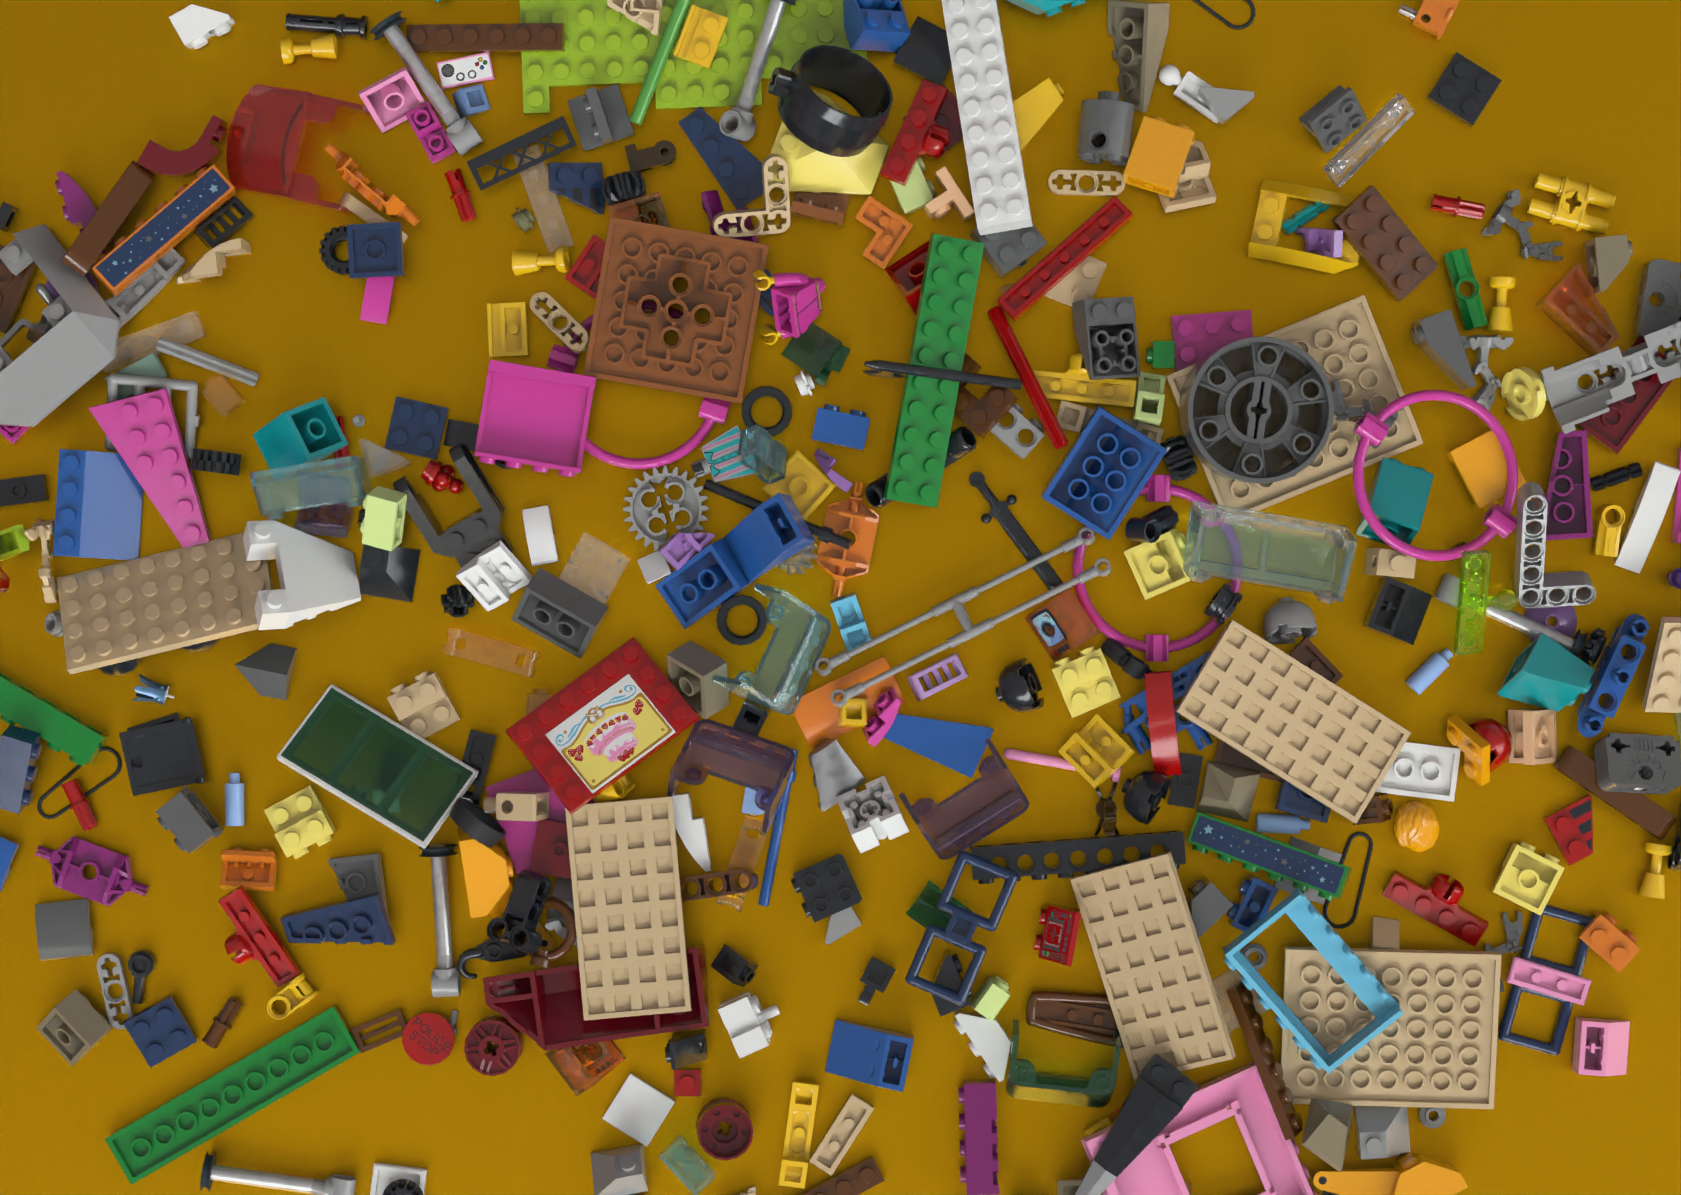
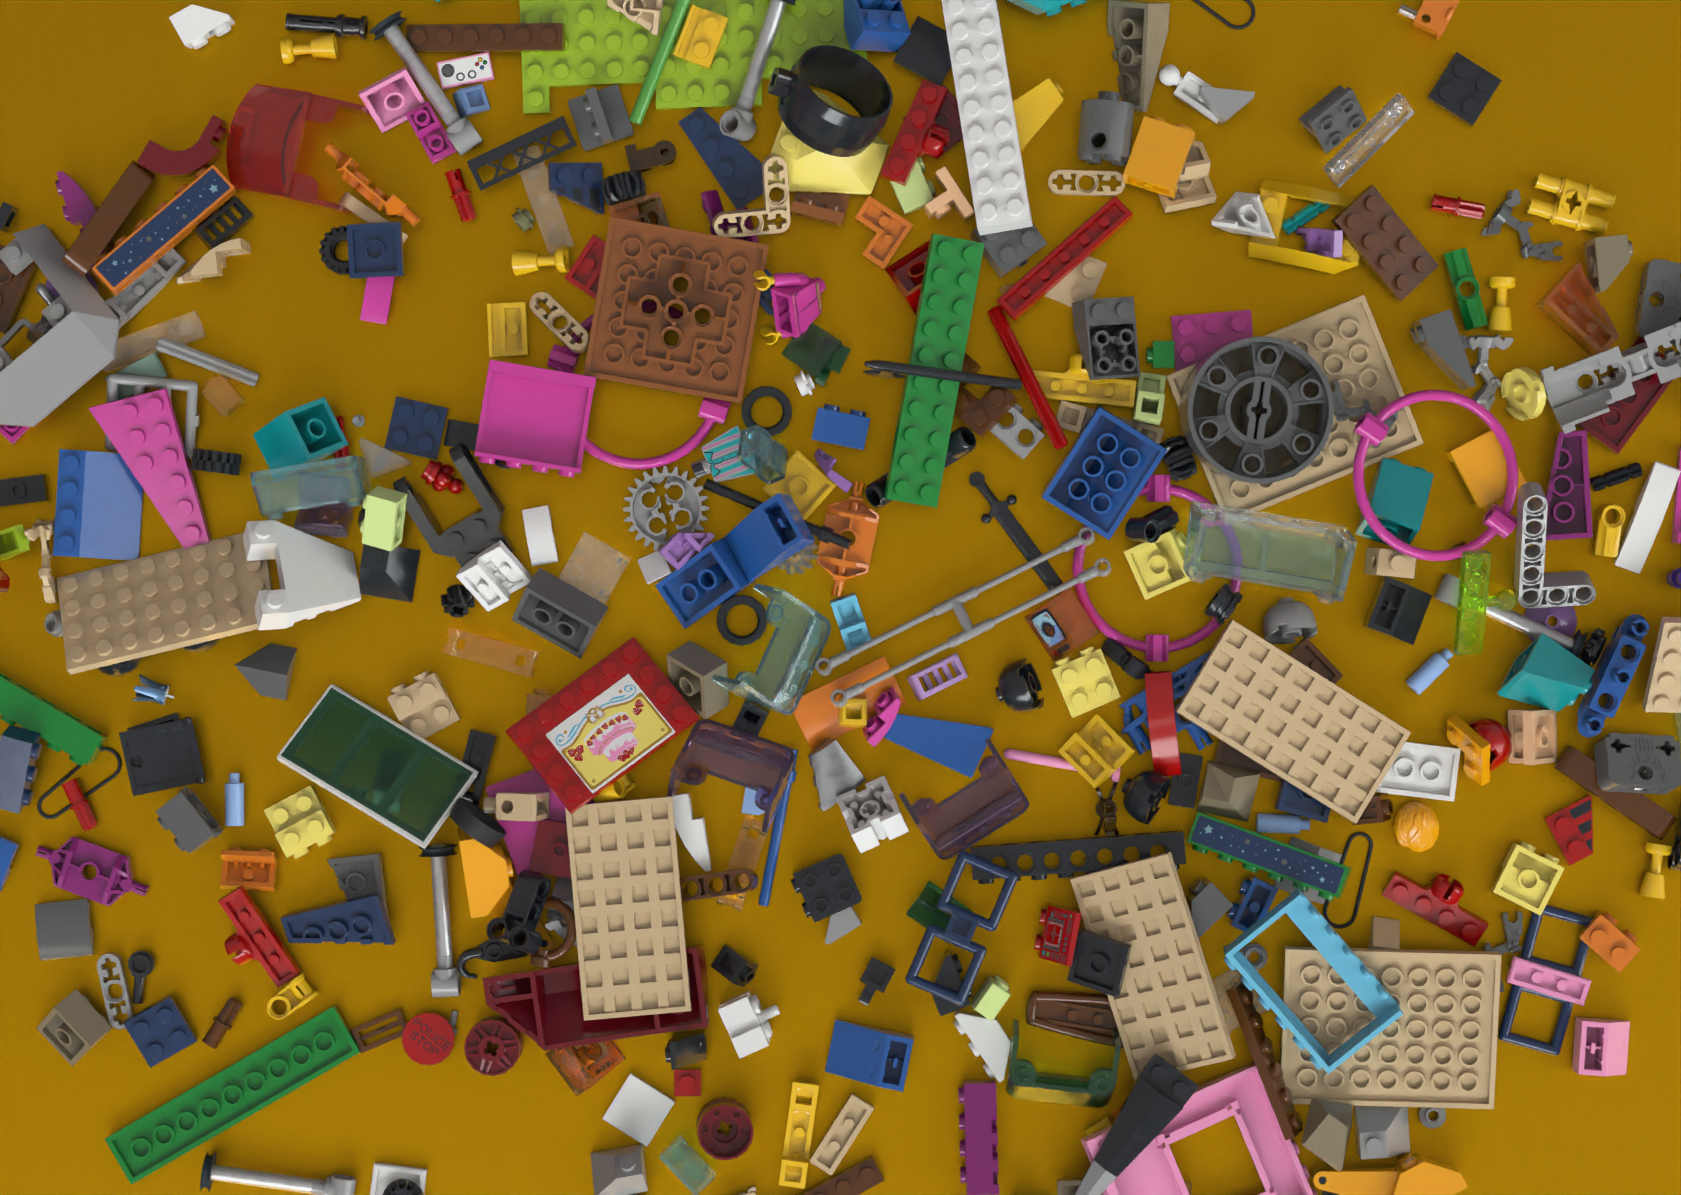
none -> black plate [1067,929,1132,997]
none -> white slope [1211,191,1276,239]

